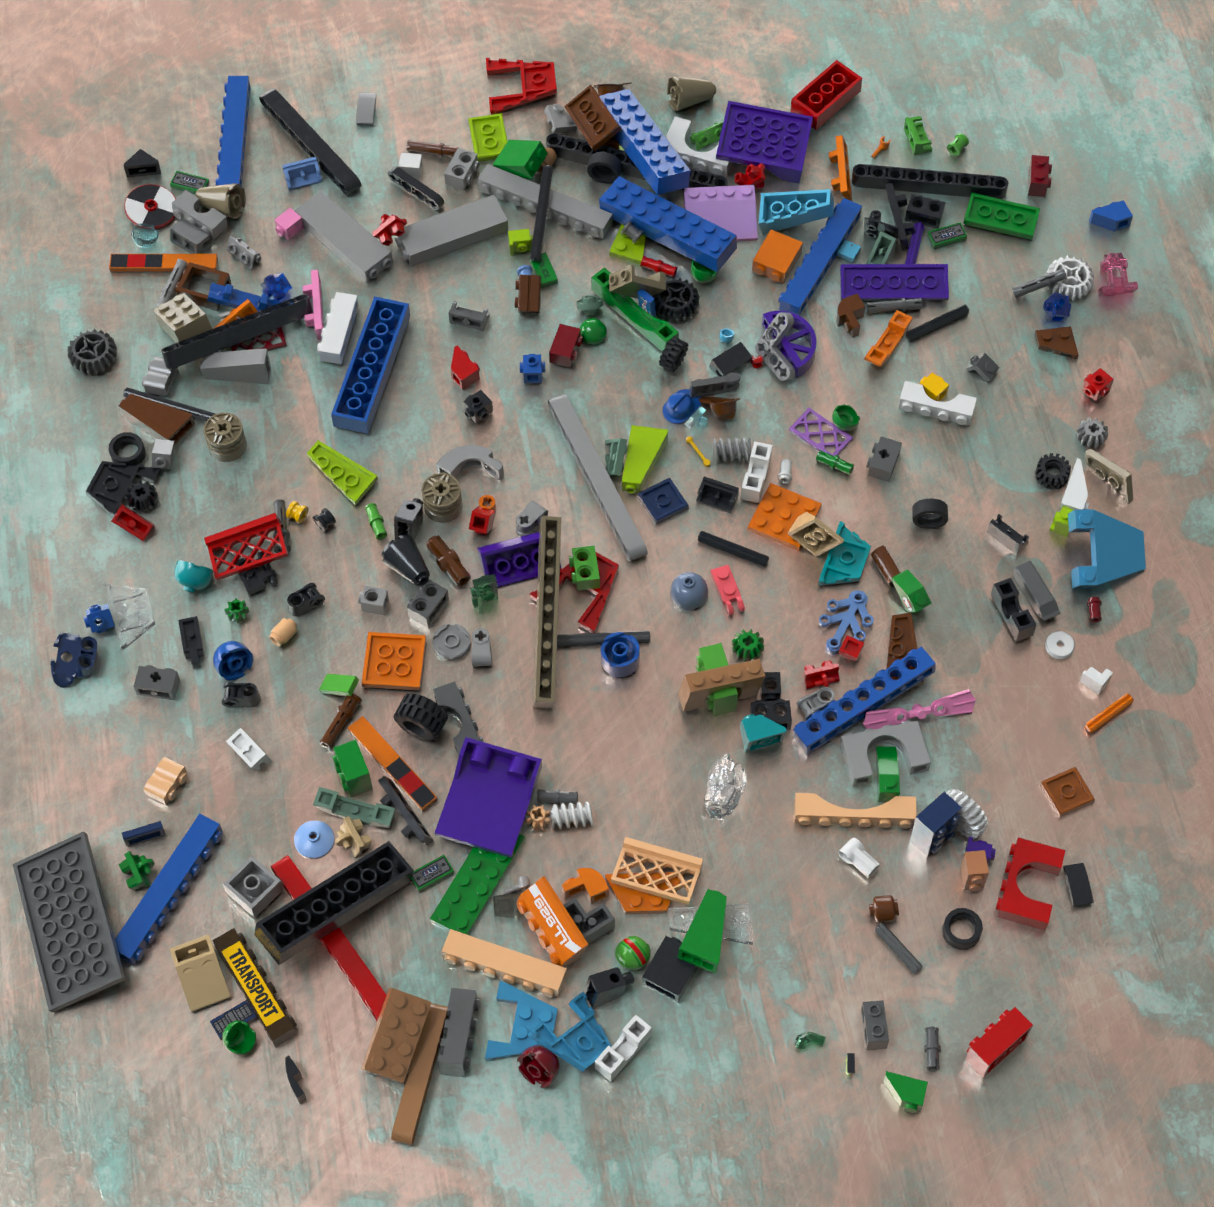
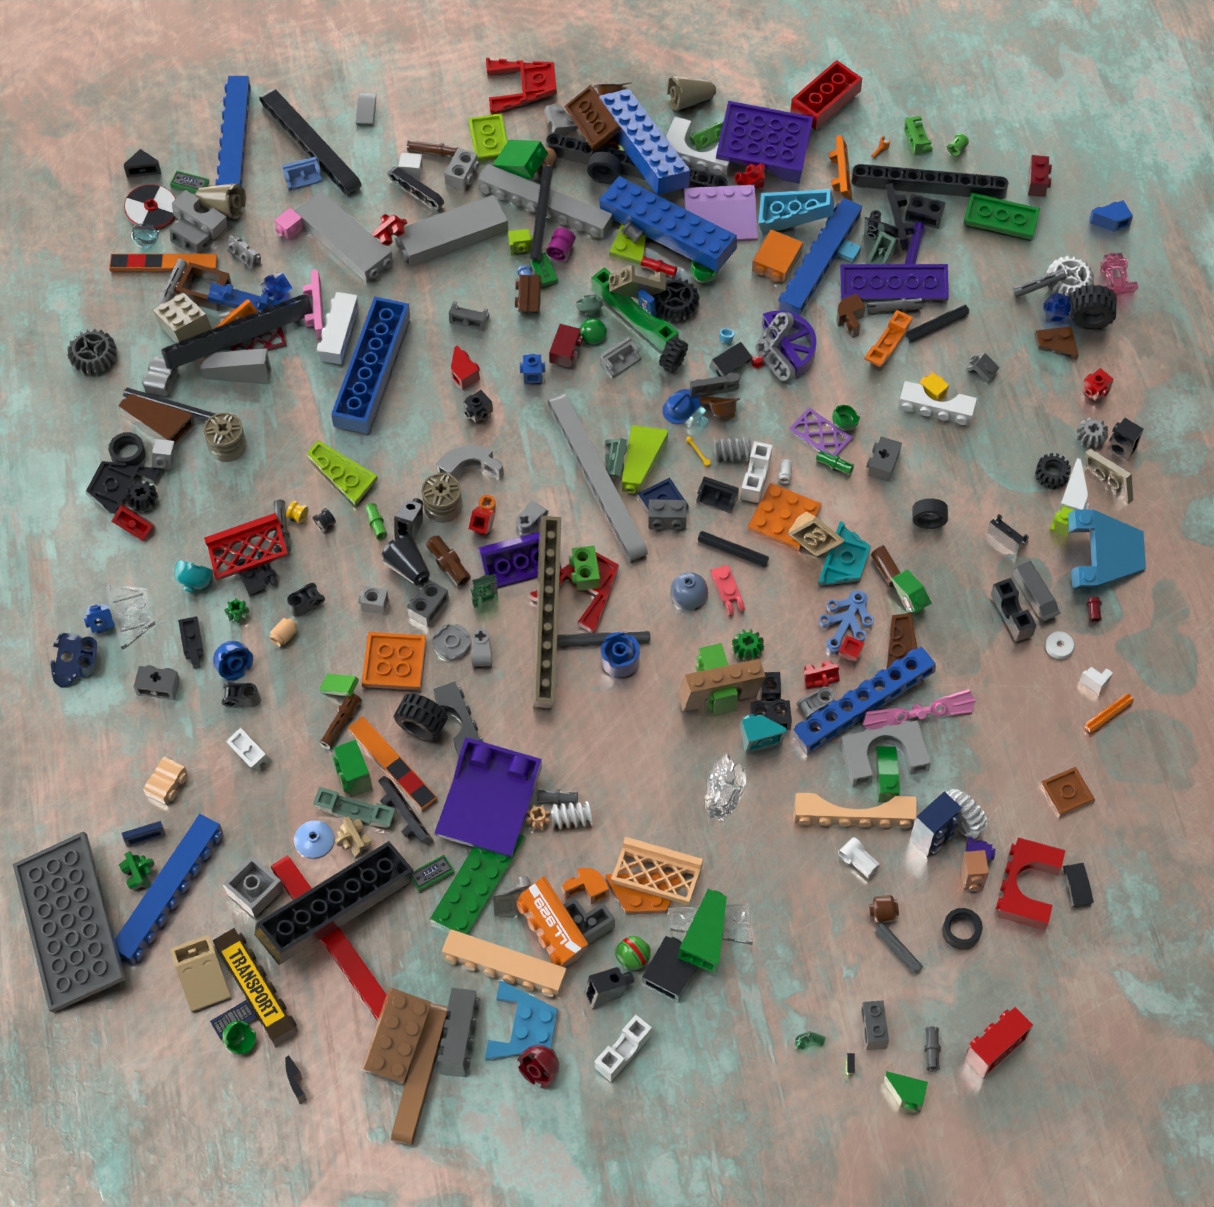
dark azure wing [528,992,612,1072] -> none
tile [927,222,967,249] -> none
none -> magenta wheel [546,228,576,262]
none -> light grey hinge [600,337,641,378]
none -> dark grey bracket [648,500,686,530]
none -> black tyre [1070,284,1117,329]
none -> black brick [1109,418,1144,461]

